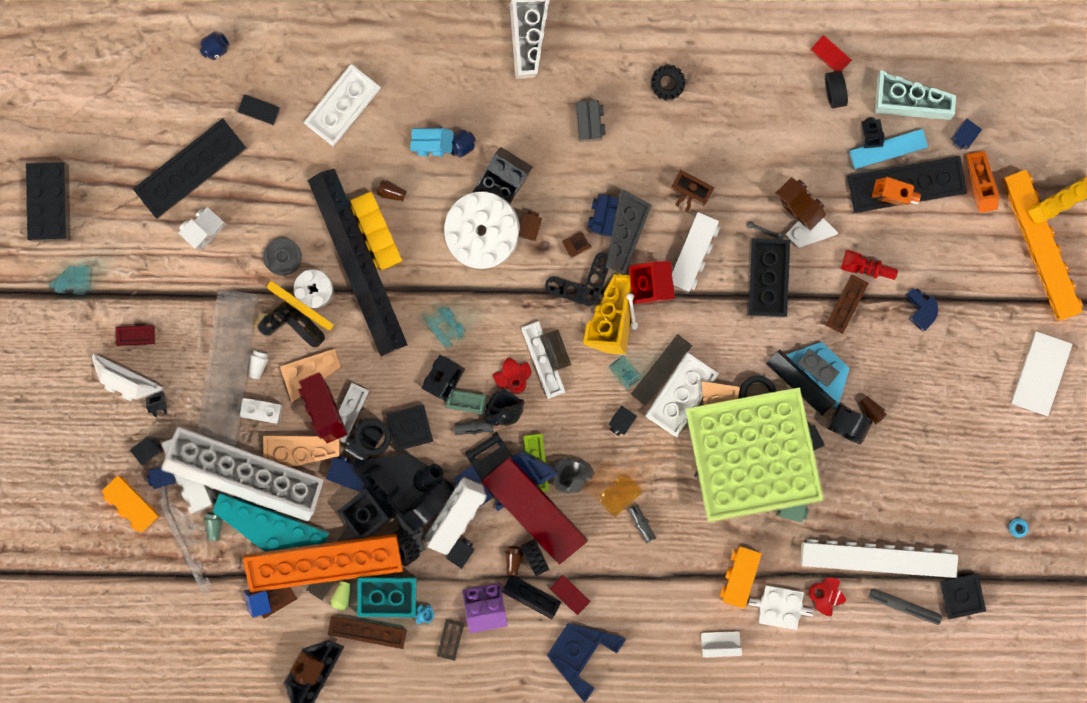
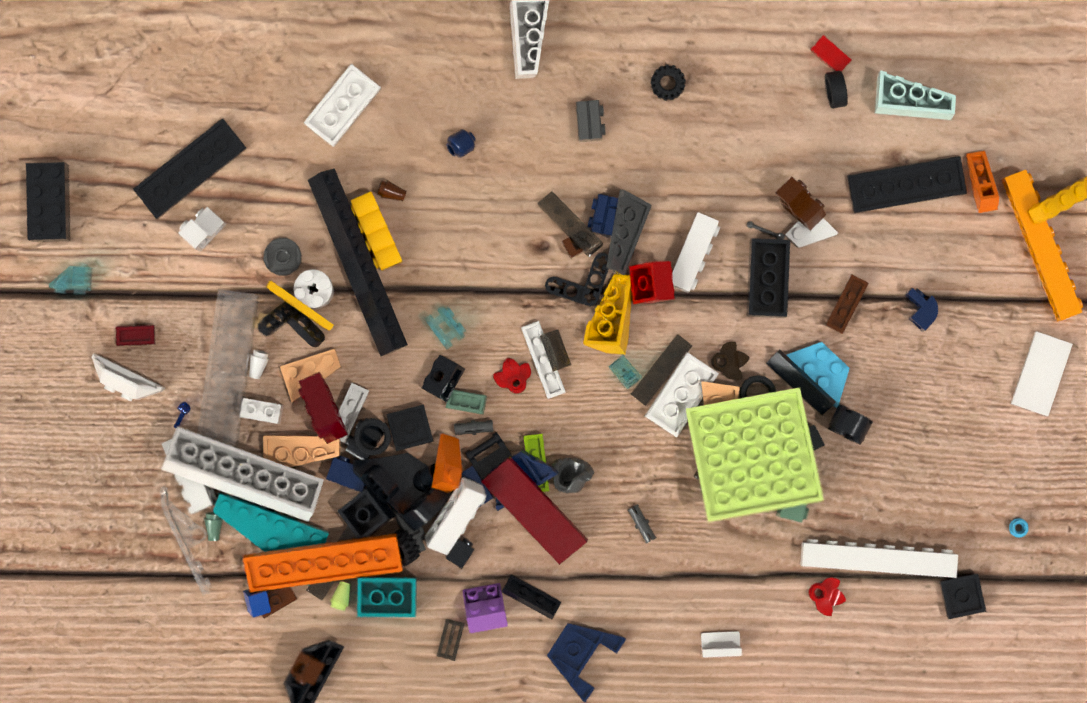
light orange brick [101,475,161,533] -> none
black brick [130,436,163,465] -> none
black tile [146,392,167,417] -> none
dark blue brick [147,467,178,489] -> none
dark blue head [200,32,229,60] -> none
black tile [238,94,280,126] -> none
reddish brown plate [328,616,407,649] -> none
medium azure brick [410,128,454,157] -> none
medium azure plate [416,605,434,624] -> none
white plate [444,192,520,269] -> none
black slope [472,147,533,204] -> none
black hair [485,388,525,426] -> none
reddish brown cone [505,546,524,575] -> none
reddish brown brick [518,211,542,242] -> none
black tyre [521,539,550,576] -> none
dark red tile [550,575,591,615] -> none
clear yellow bracket [599,475,643,518] -> none
black brick [608,405,637,436] -> none
white hinge [627,293,638,330] -> none
reddish brown brick [671,169,715,212] -> none
light orange brick [719,546,762,609] -> none
white plate [748,585,814,630] -> none
dark grey plate [797,348,839,387] -> none
red piece [840,250,898,280] -> none
medium azure tile [849,129,928,170] -> none
black brick [860,117,884,149] -> none
reddish brown cone [860,396,887,425] -> none
dark grey axle [868,589,942,625] -> none
orange torso [871,177,921,206] -> none
dark blue brick [951,118,982,150] -> none
none -> clear blue hand [174,401,191,429]
none -> orange slope [432,433,462,493]
none -> clear smoke tile [538,191,603,257]
none -> dark brown plate [711,342,750,380]

